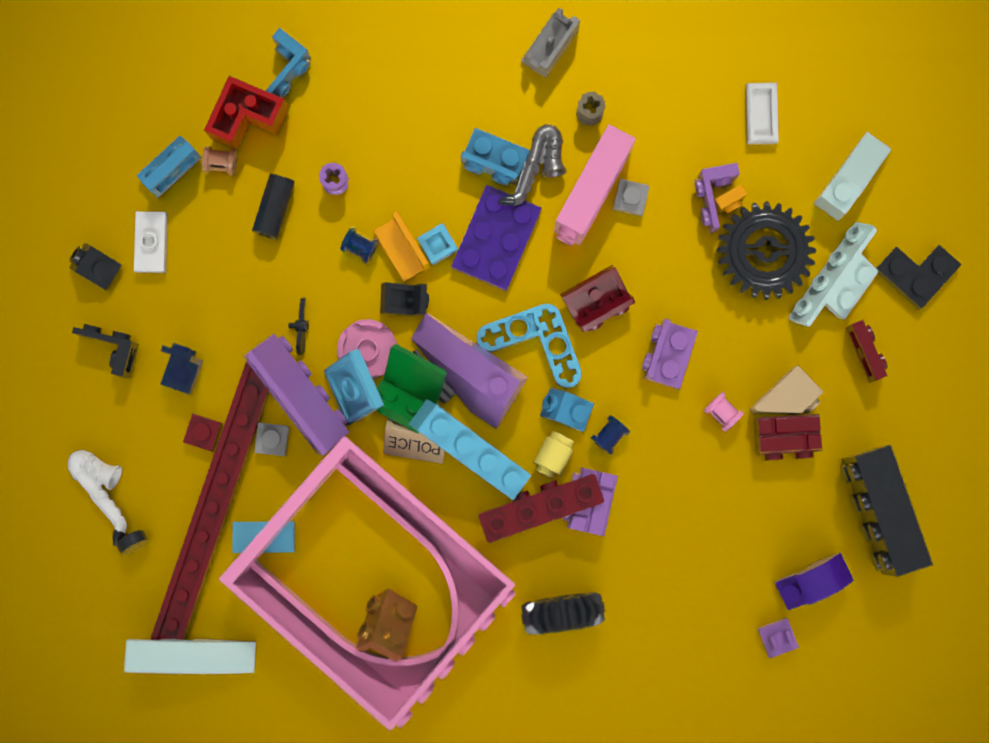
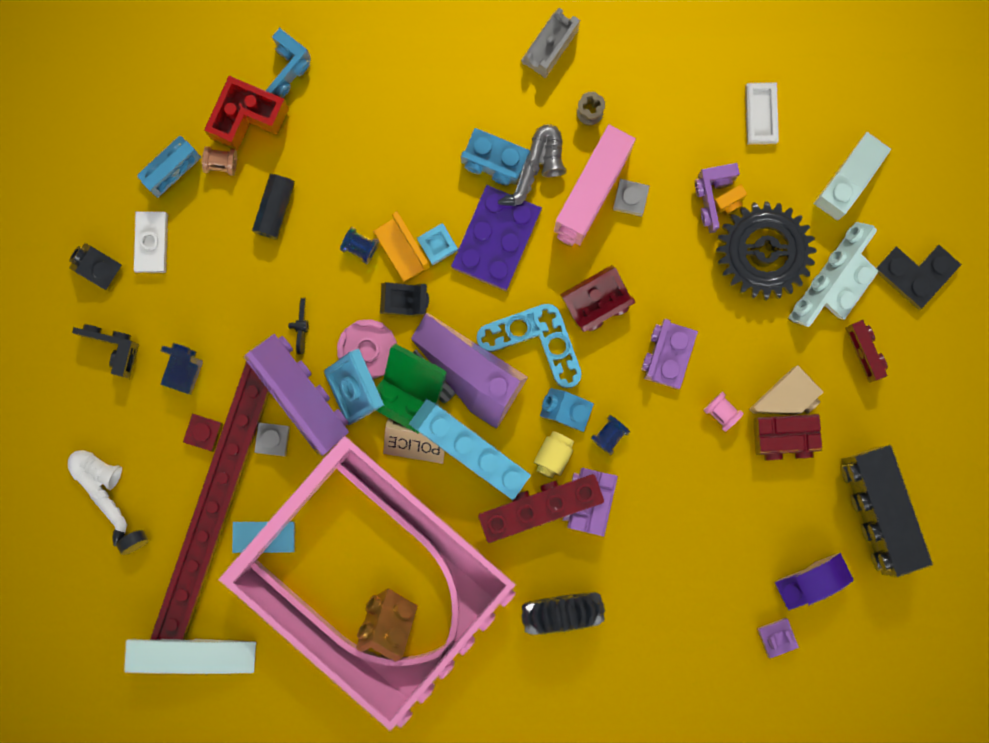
medium lavender bush [319,163,349,195] -> none

